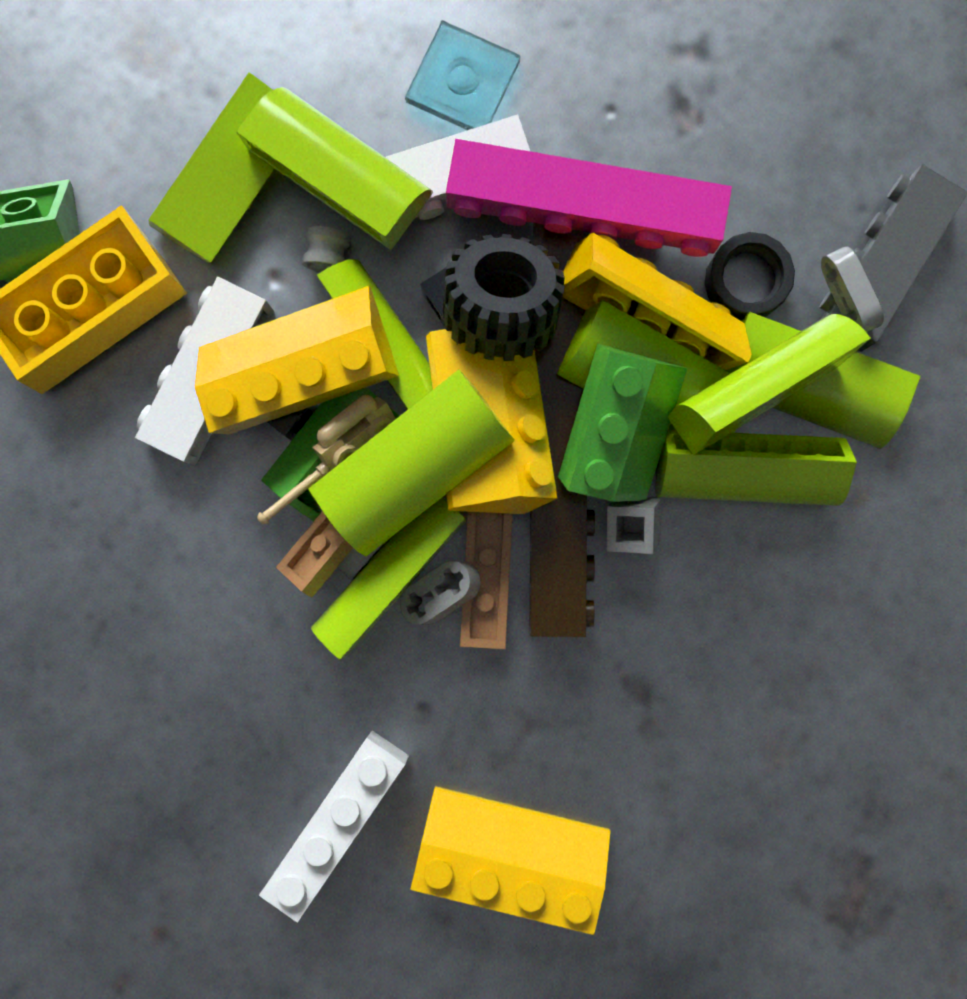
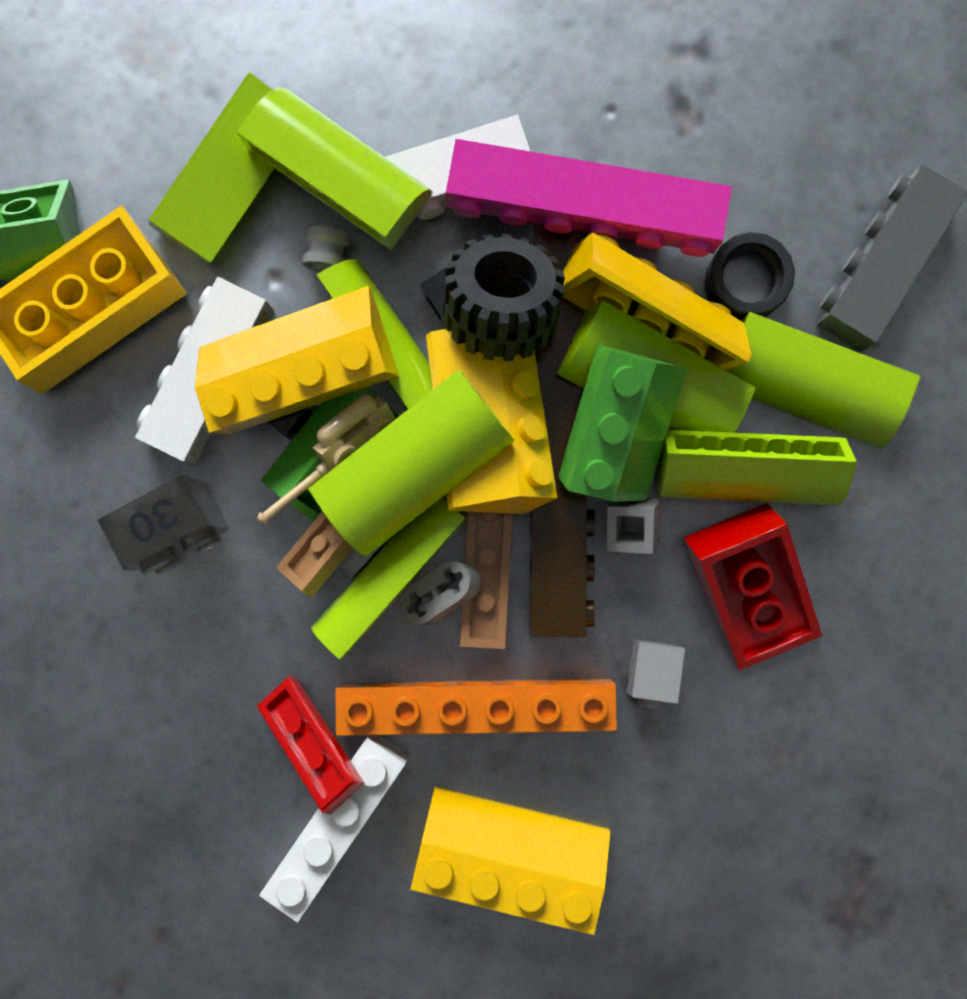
clear light blue tile [405,20,520,130] -> none
lime brick [668,314,871,455] -> none
light grey beam [821,247,884,332] -> none
none -> clear smoke brick [97,475,230,574]
none -> red tile [257,676,365,815]
none -> orange brick [335,679,617,736]
none -> light grey brick [626,639,685,710]
none -> red slope [684,503,823,671]

